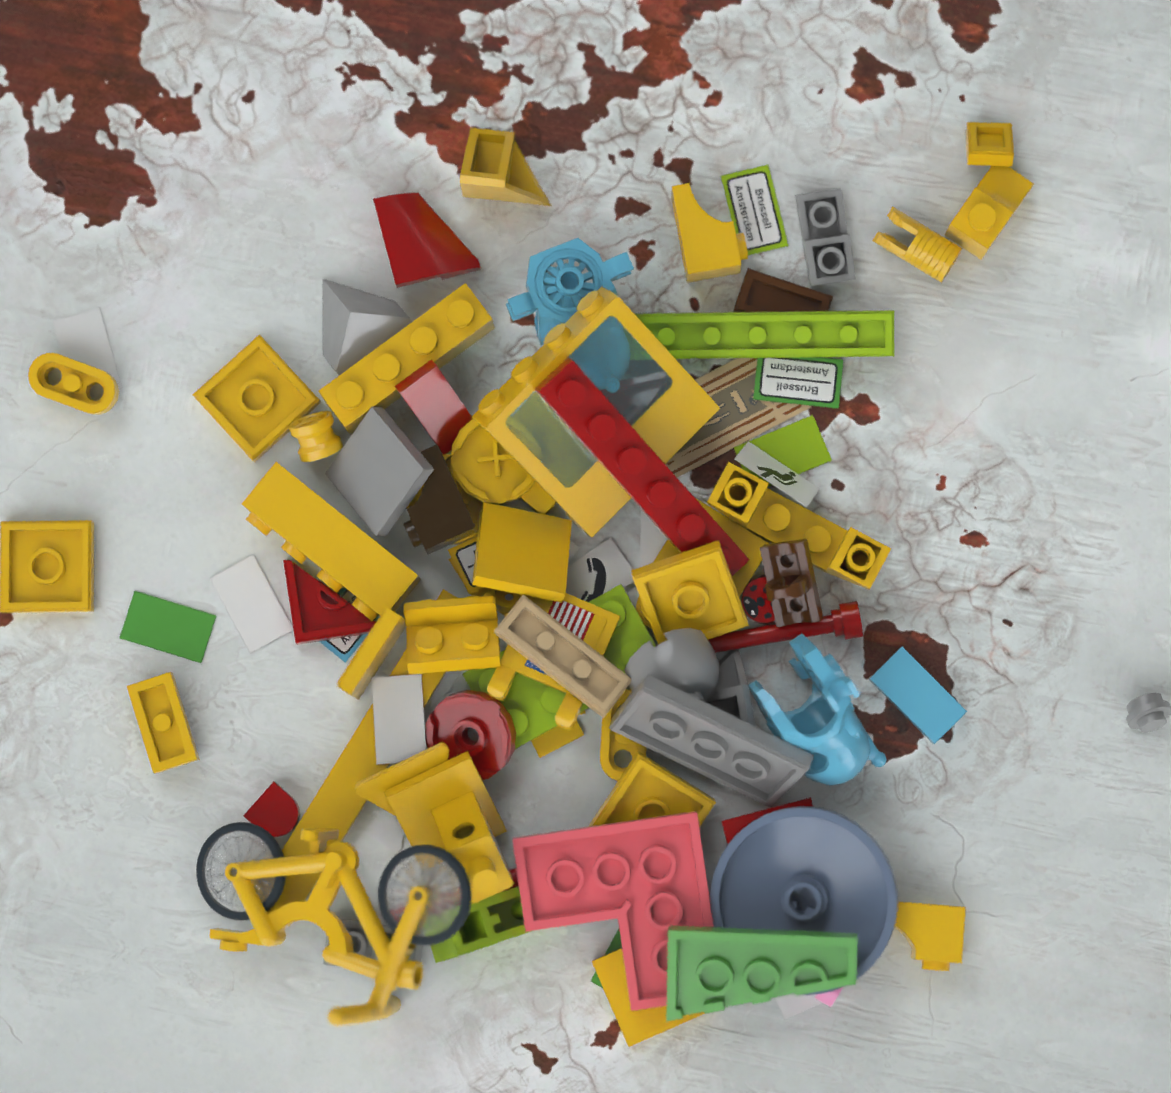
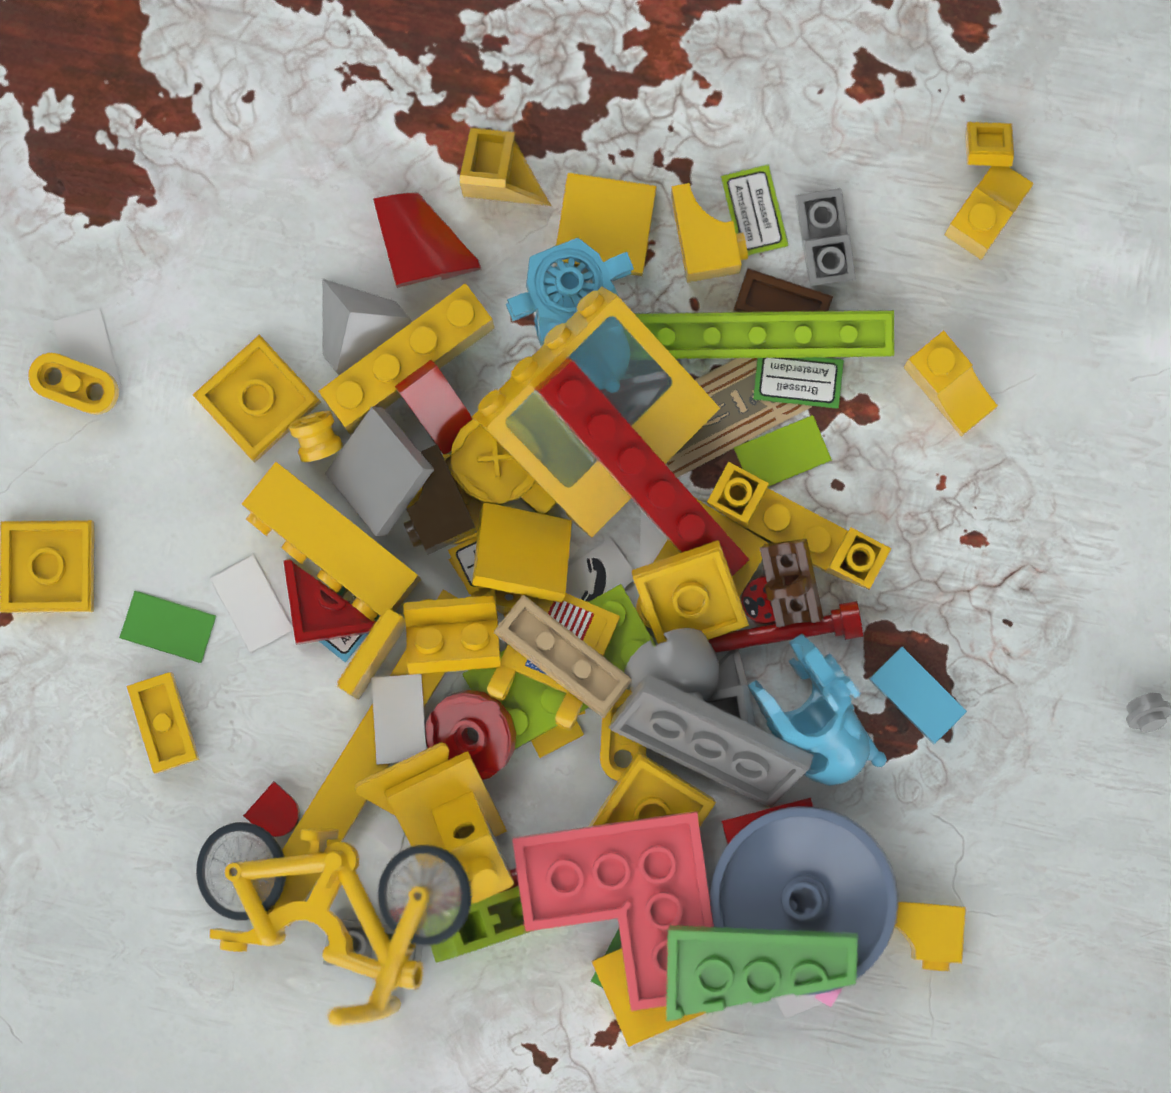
white sticker [735,441,820,507] -> none
yellow hinge [872,206,962,283] -> none
none -> yellow tile [555,172,656,276]
none -> yellow arch [903,330,998,437]

